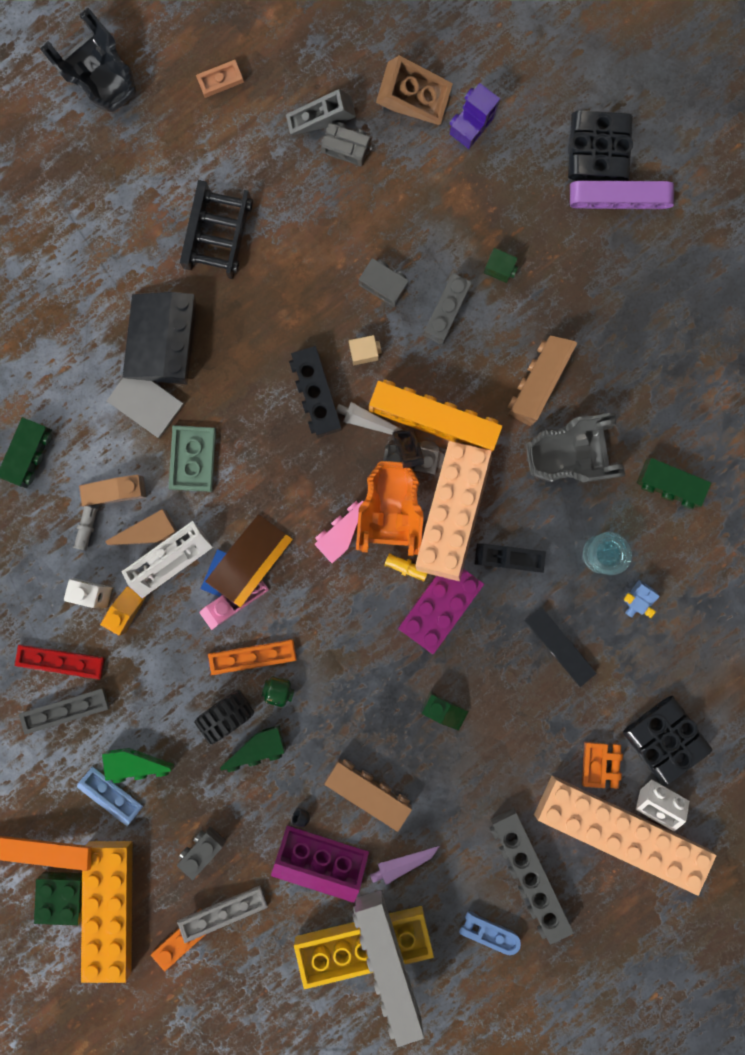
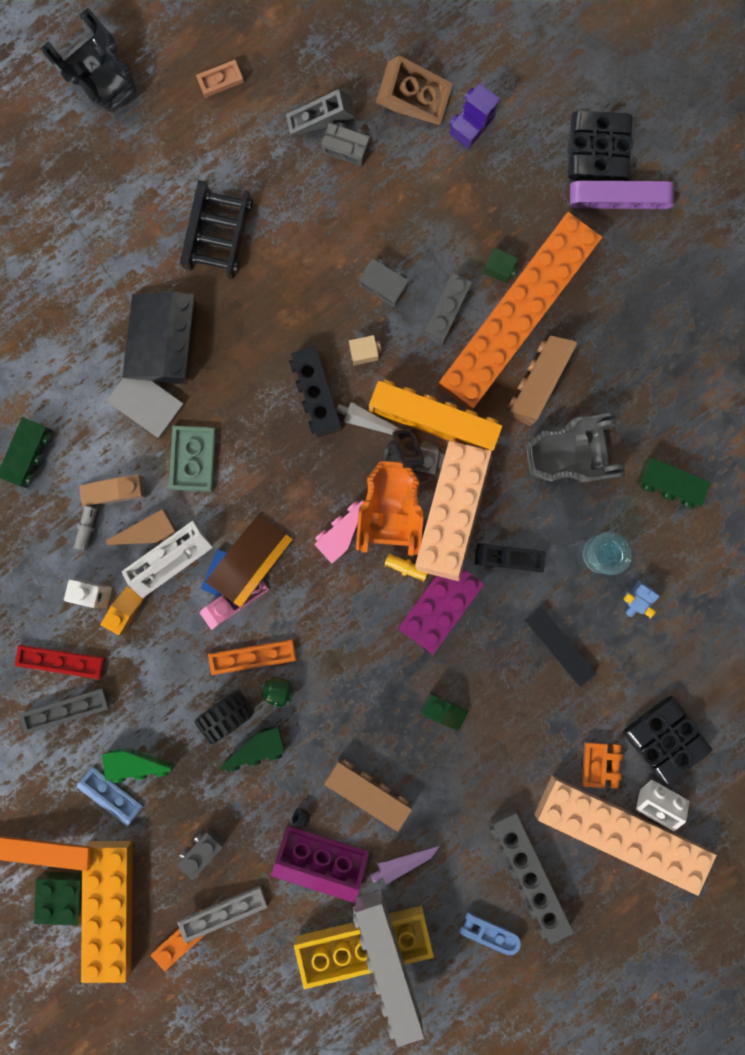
none -> orange brick [437,212,602,411]

